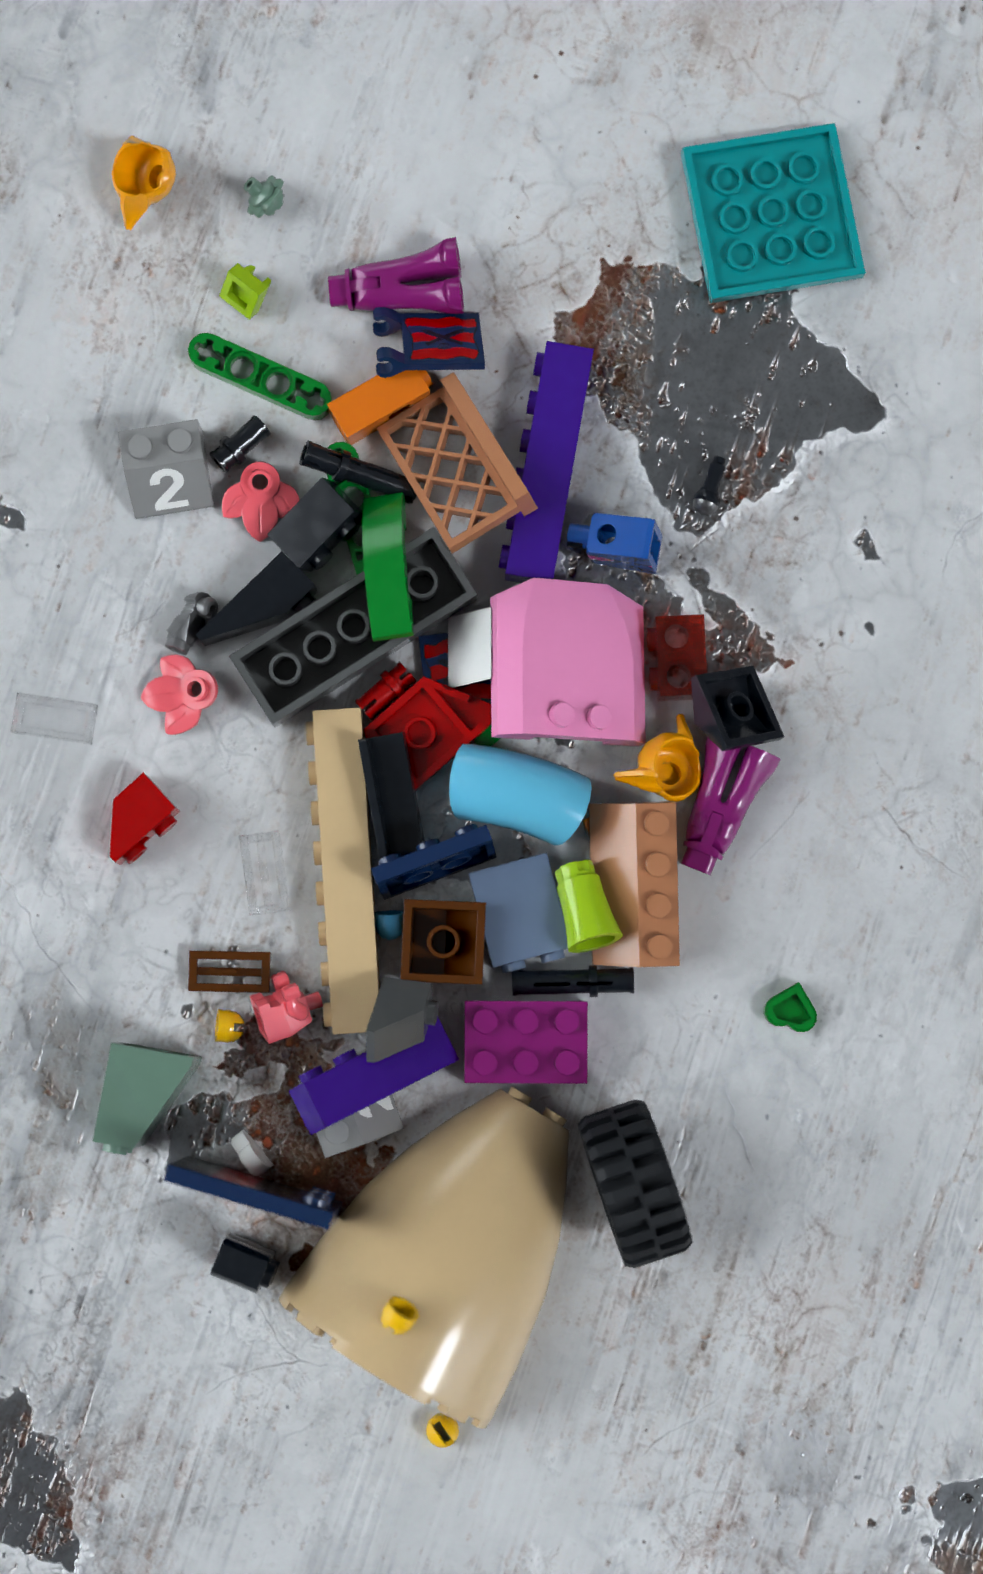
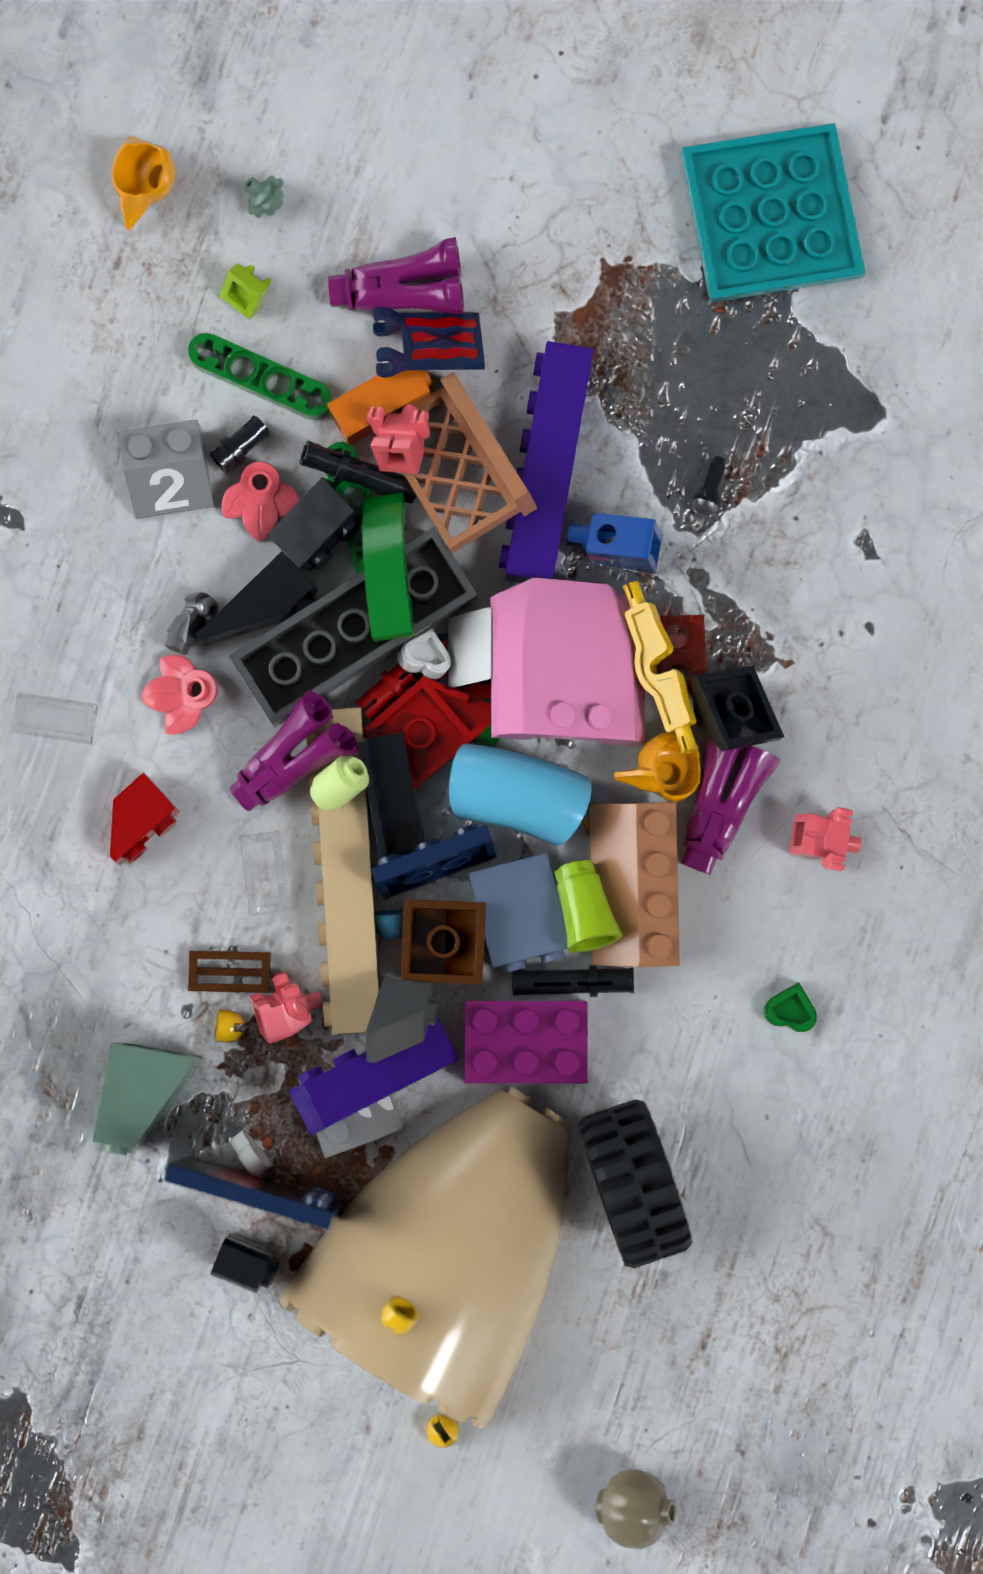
none -> magenta piece [230,690,359,811]
none -> yellowish green brick [310,755,369,811]
none -> coral piece [366,405,430,474]
none -> white tile [397,628,451,679]
none -> dark tan plant [596,1469,676,1549]
none -> yellow piece [623,581,698,755]
none -> coral piece [789,807,862,871]

